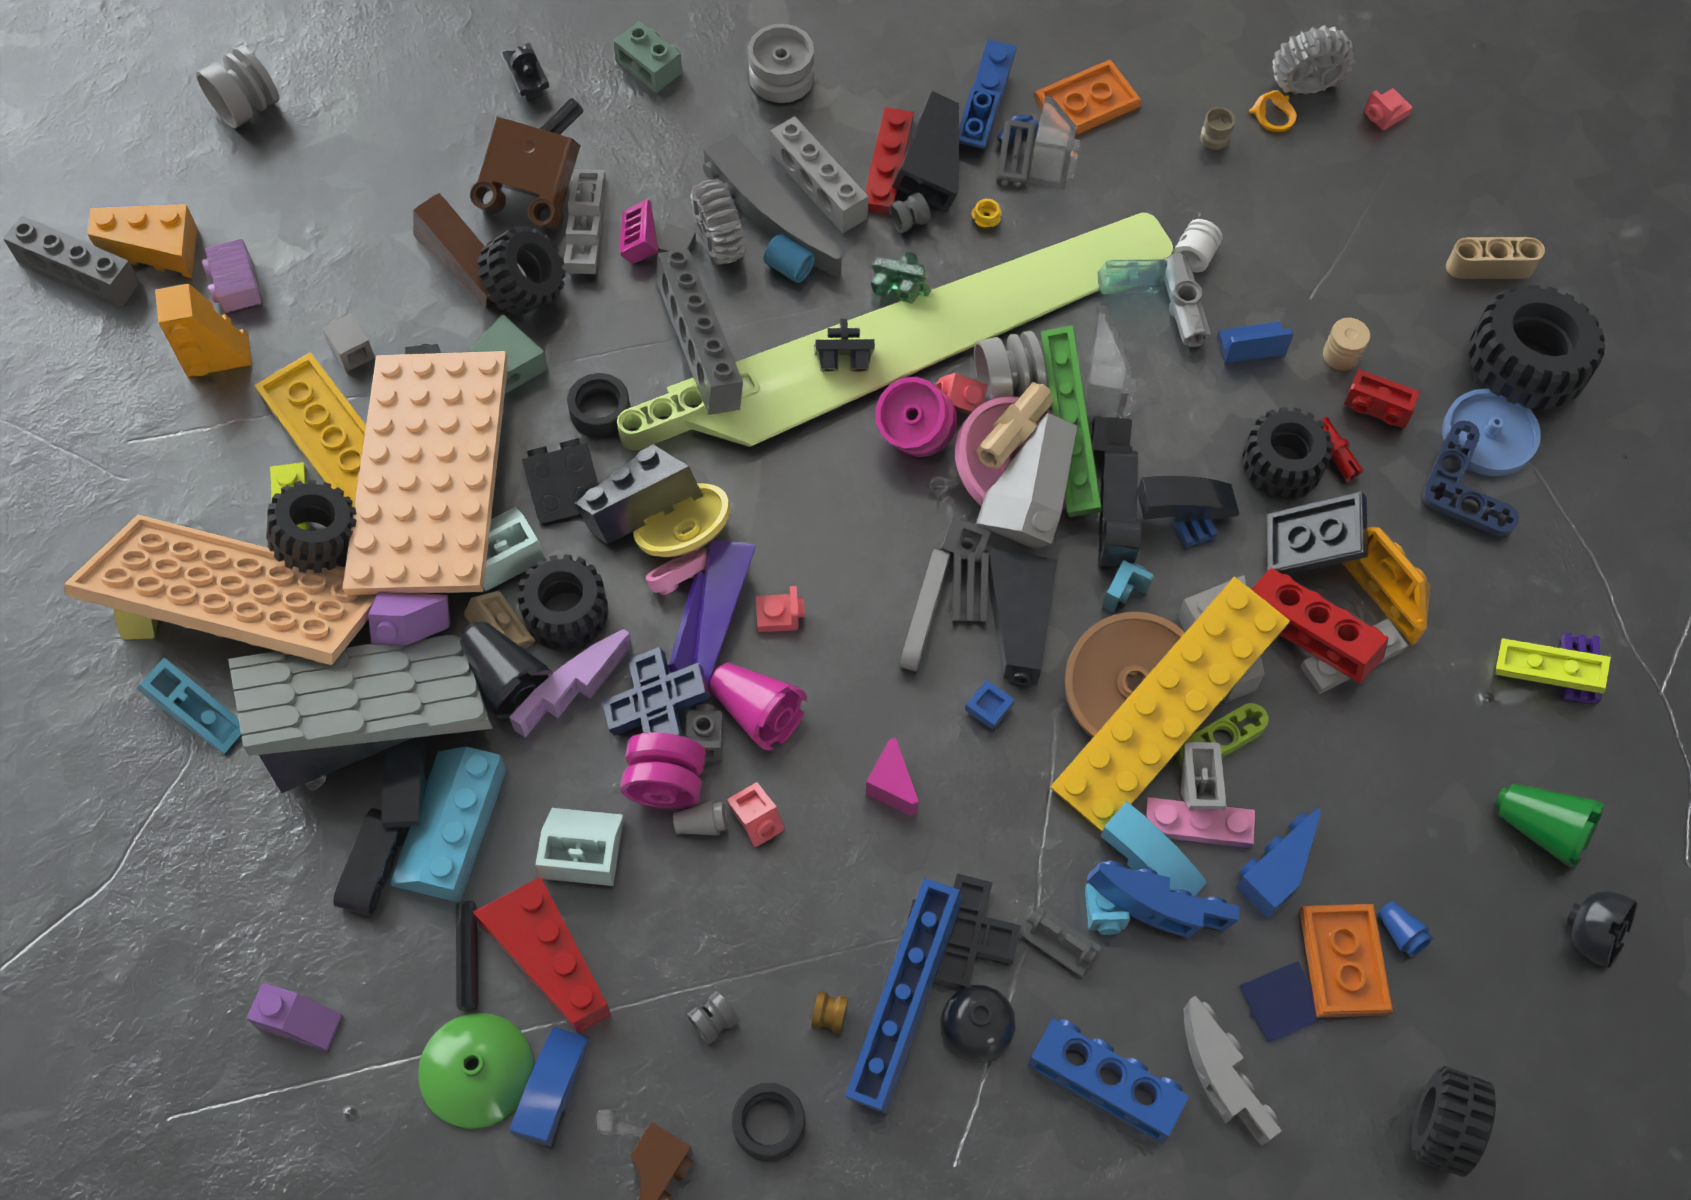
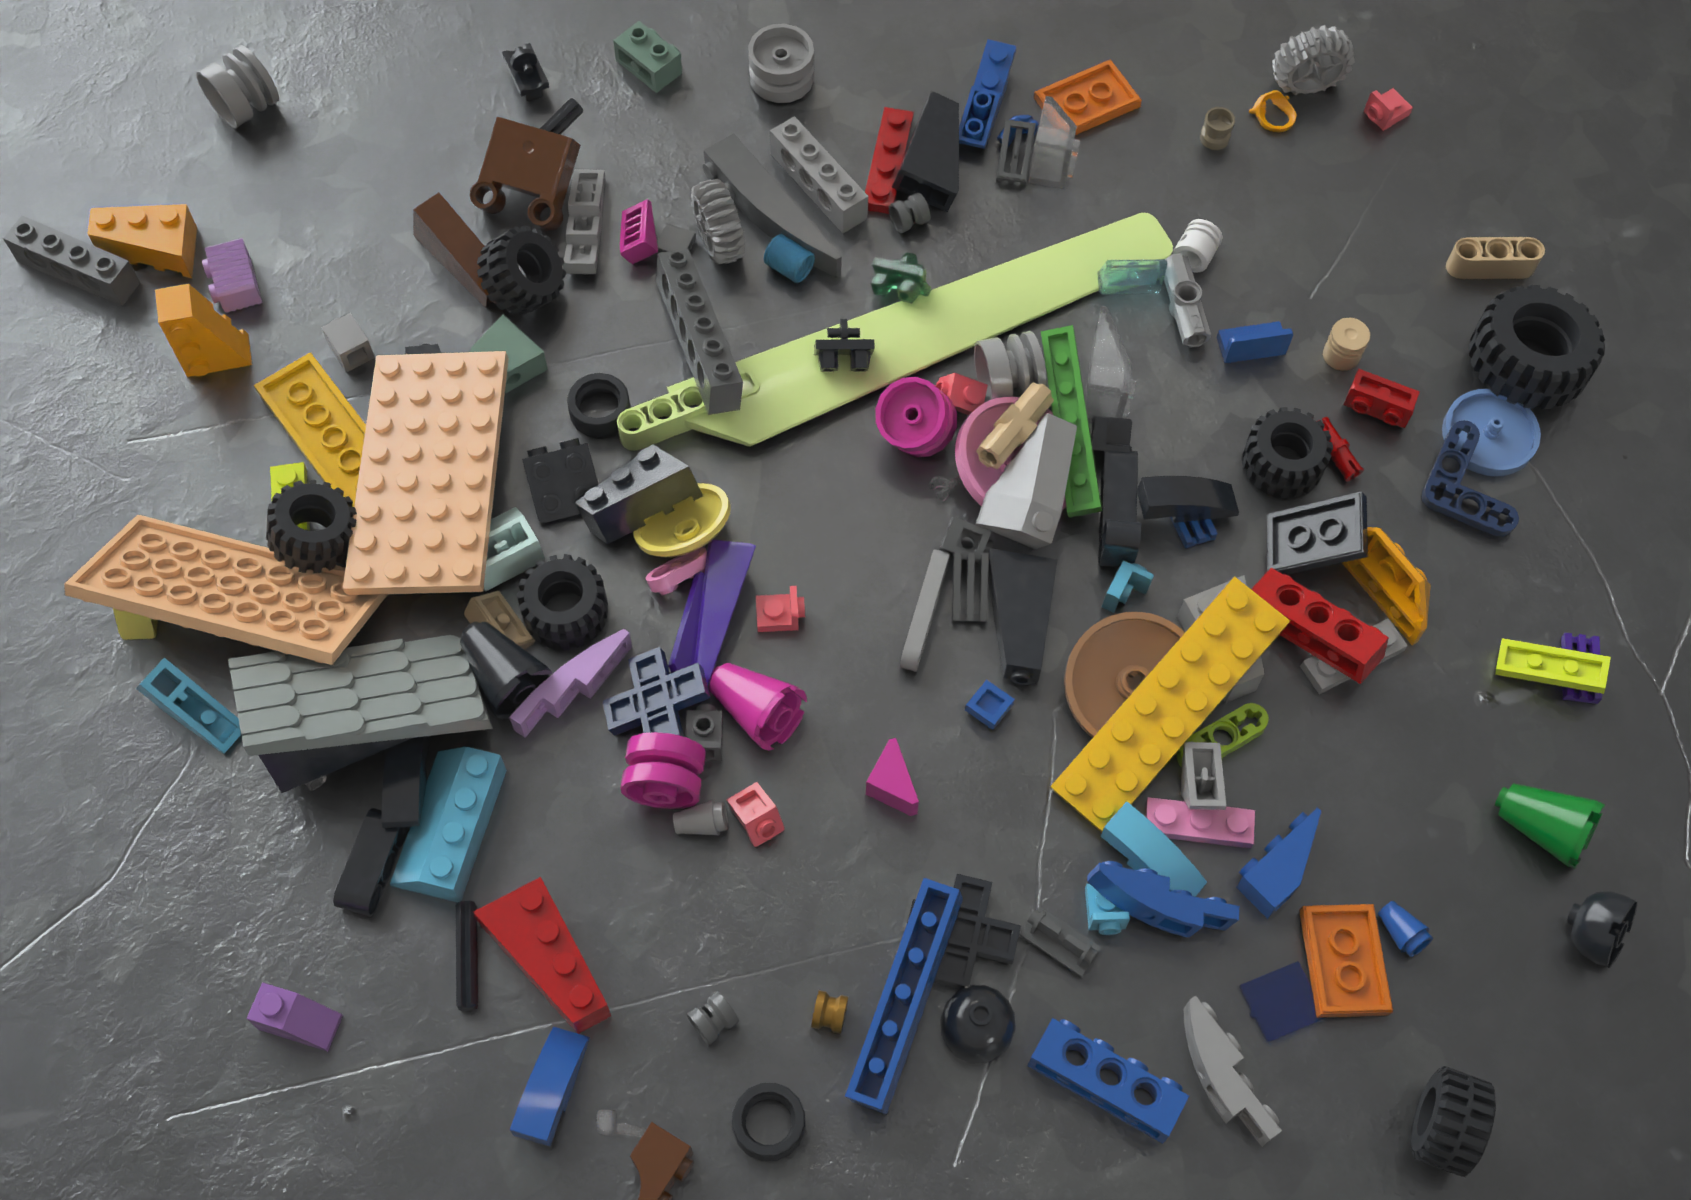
medium lavender slope [368,592,450,645] -> none
bright green dish [418,1013,534,1129] -> none
light aqua slope [535,808,624,886] -> none
yellow plate [971,199,1002,228] -> none

